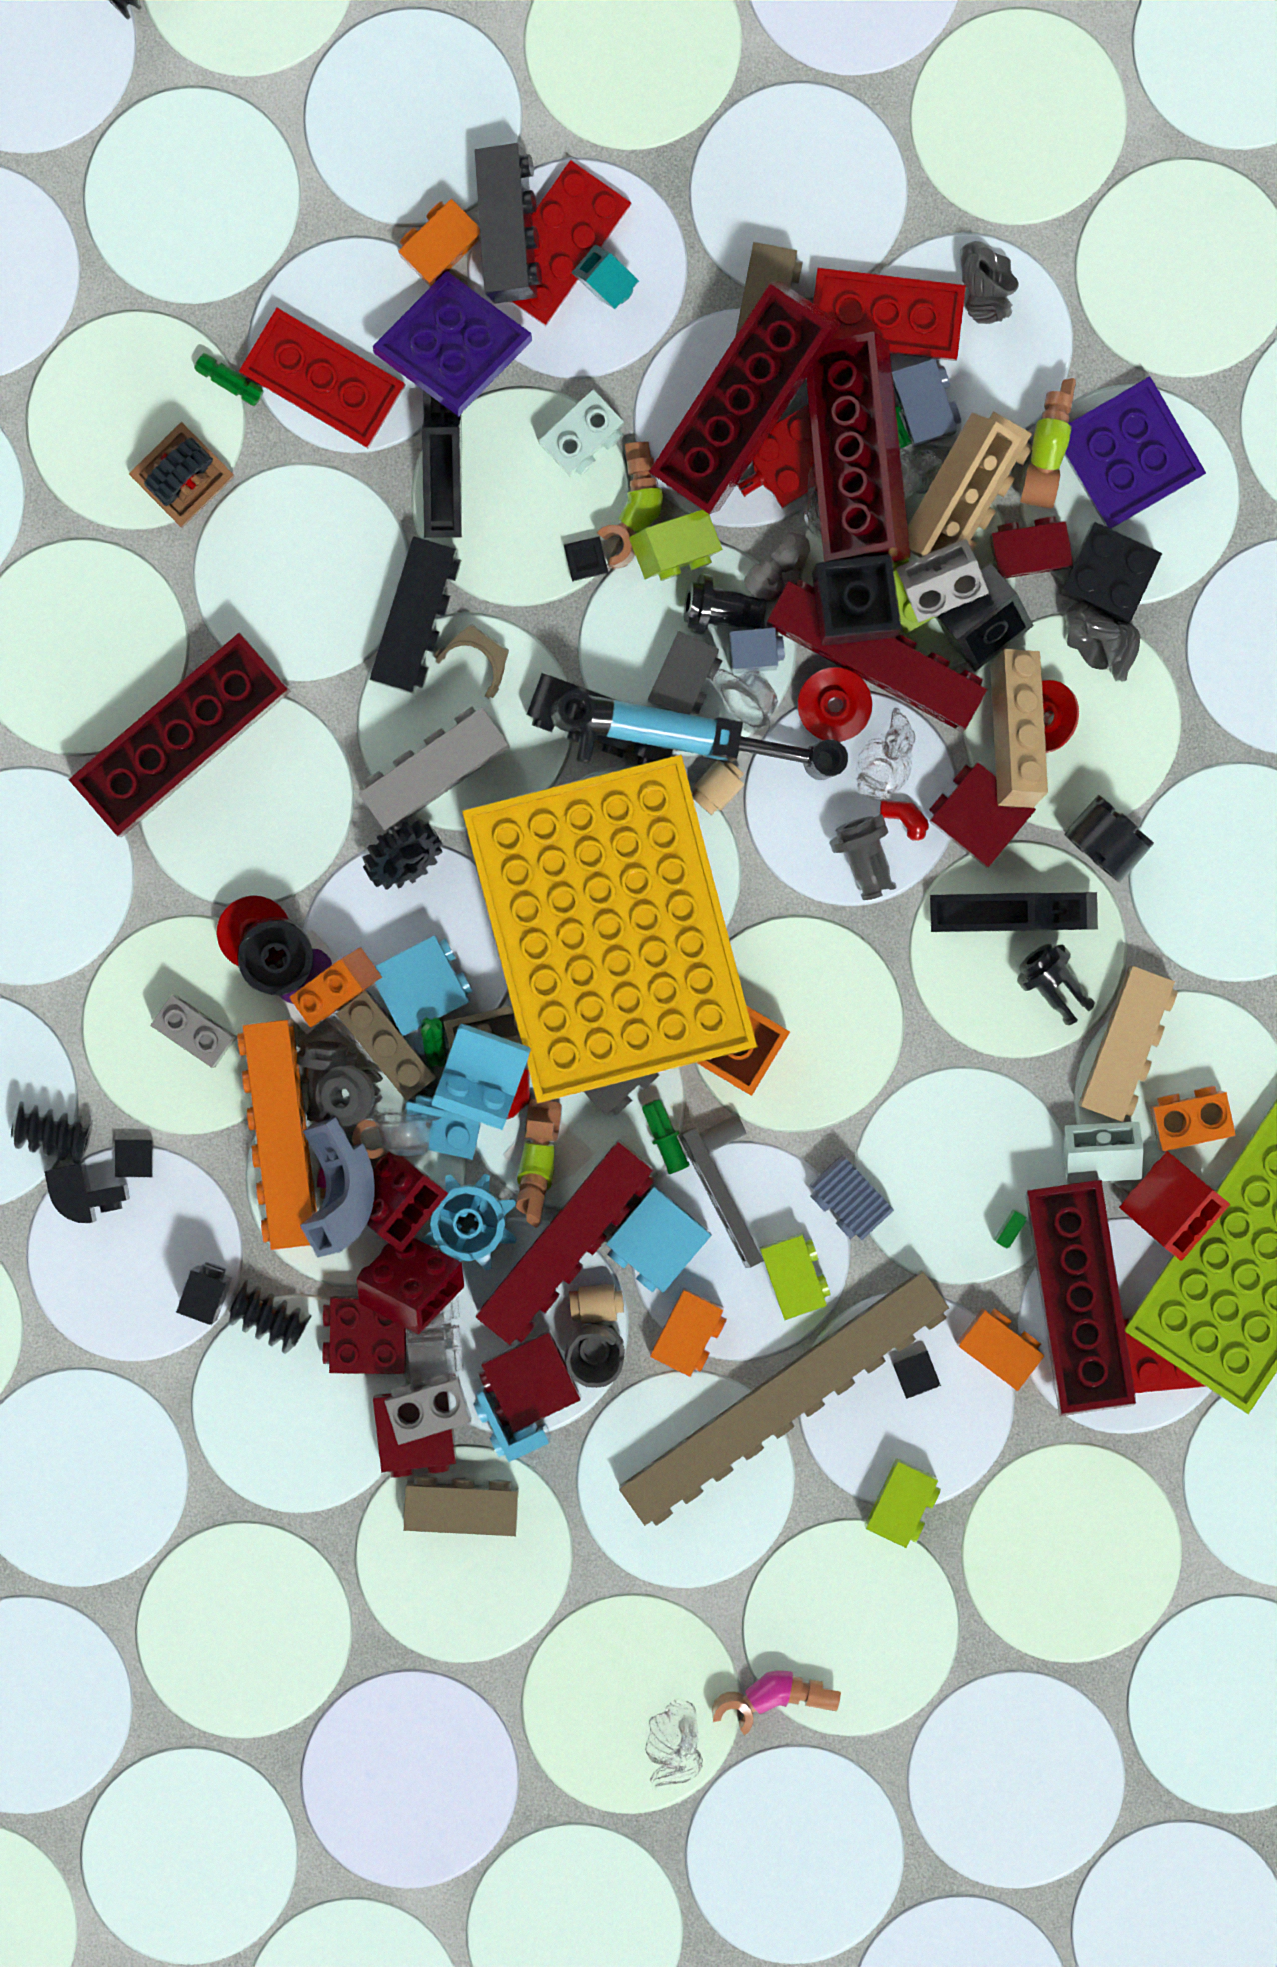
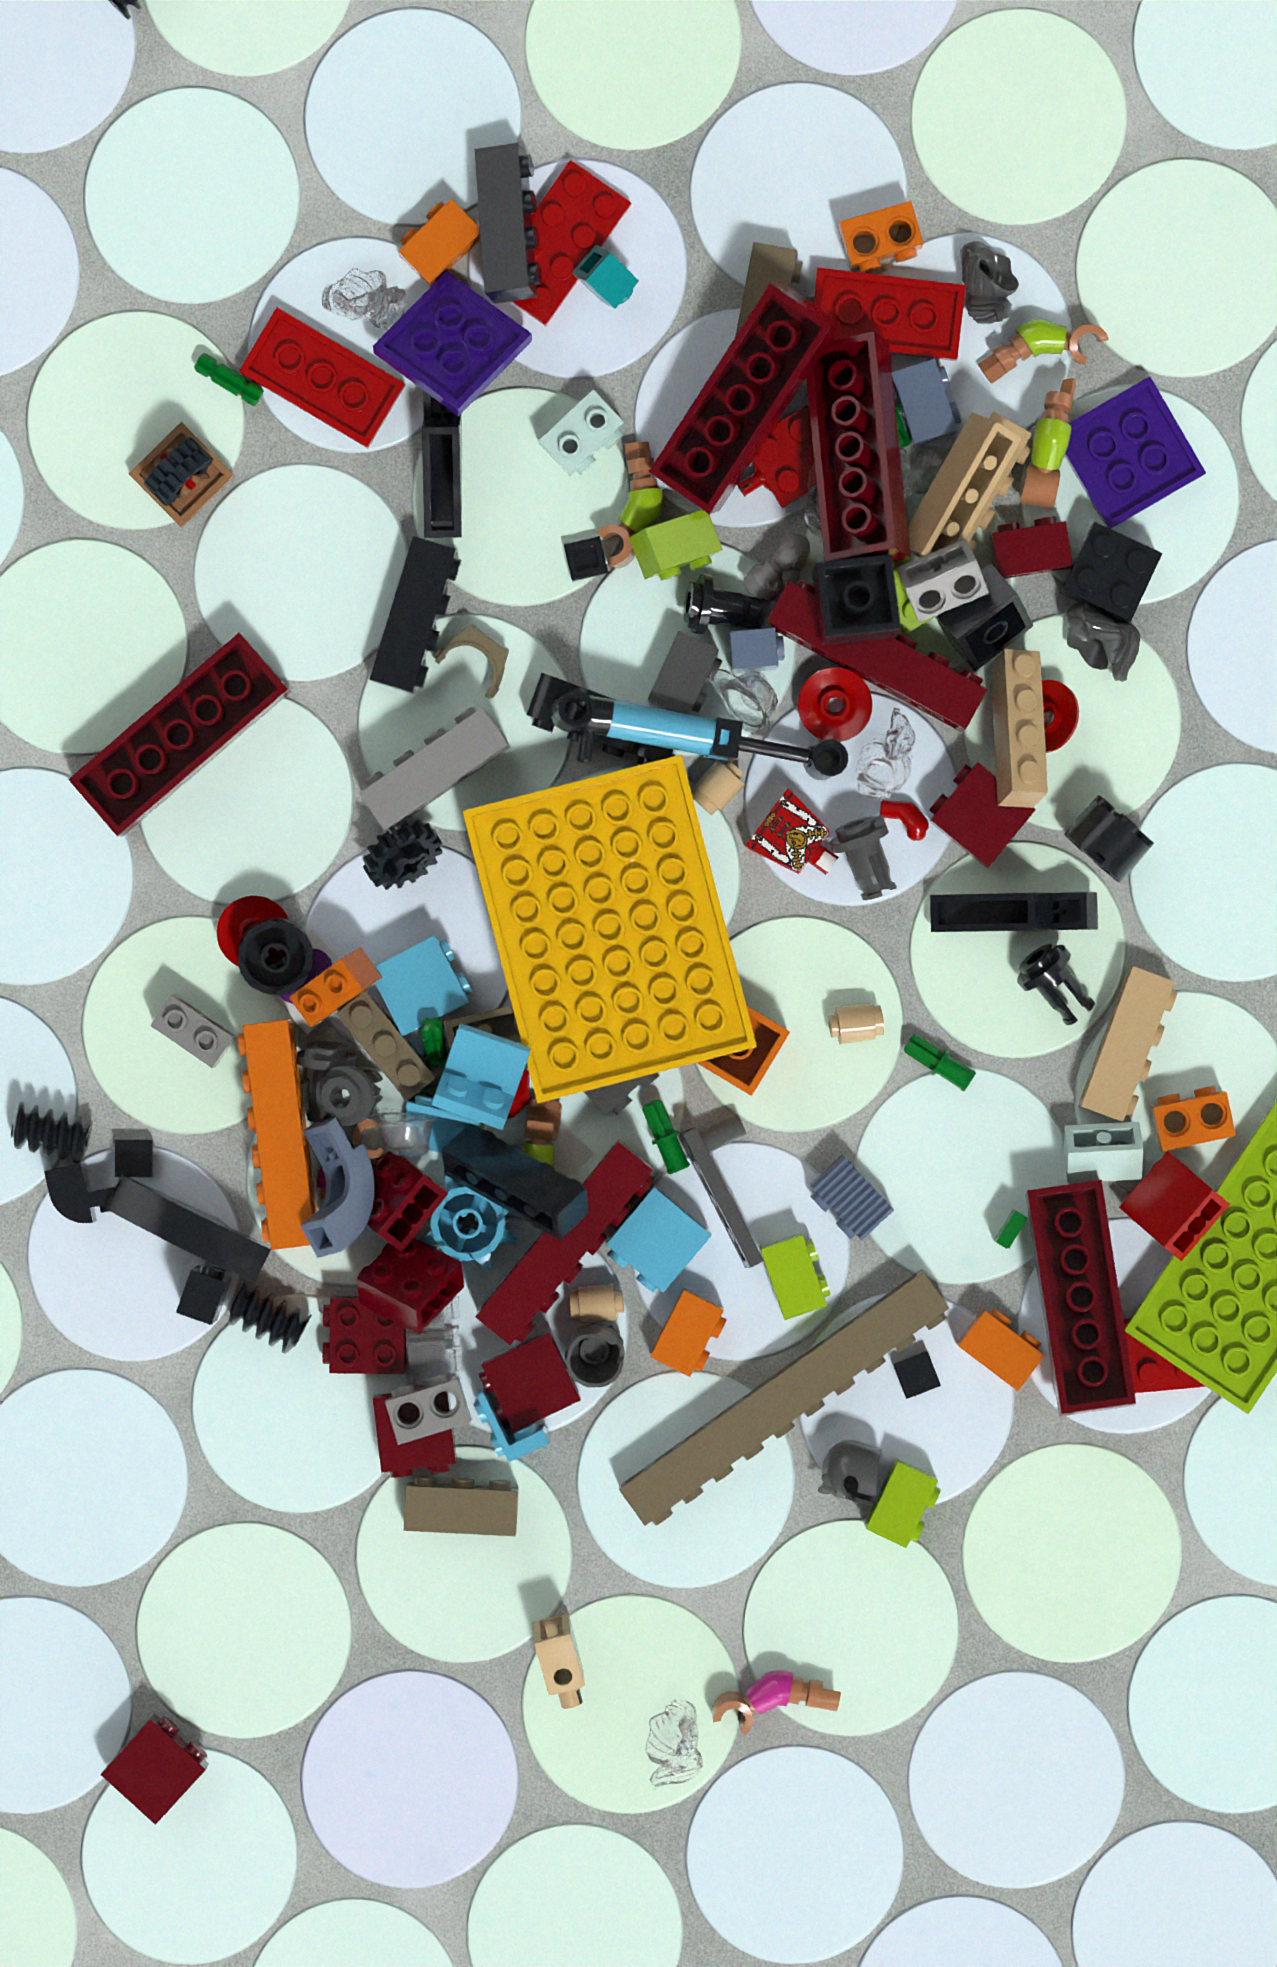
none -> dark red brick [100,1714,209,1825]
none -> black slope [105,1175,271,1283]
none -> clear hair [322,268,408,330]
none -> black brick [441,1123,589,1240]
none -> tan torso [533,1613,585,1709]
none -> torso [745,788,839,875]
none -> dark grey helmet [818,1440,882,1506]
none -> tan brick [828,1003,884,1044]
none -> orange brick [838,201,924,273]
none -> green axle [904,1034,976,1092]
none -> nougat piece [978,318,1109,384]

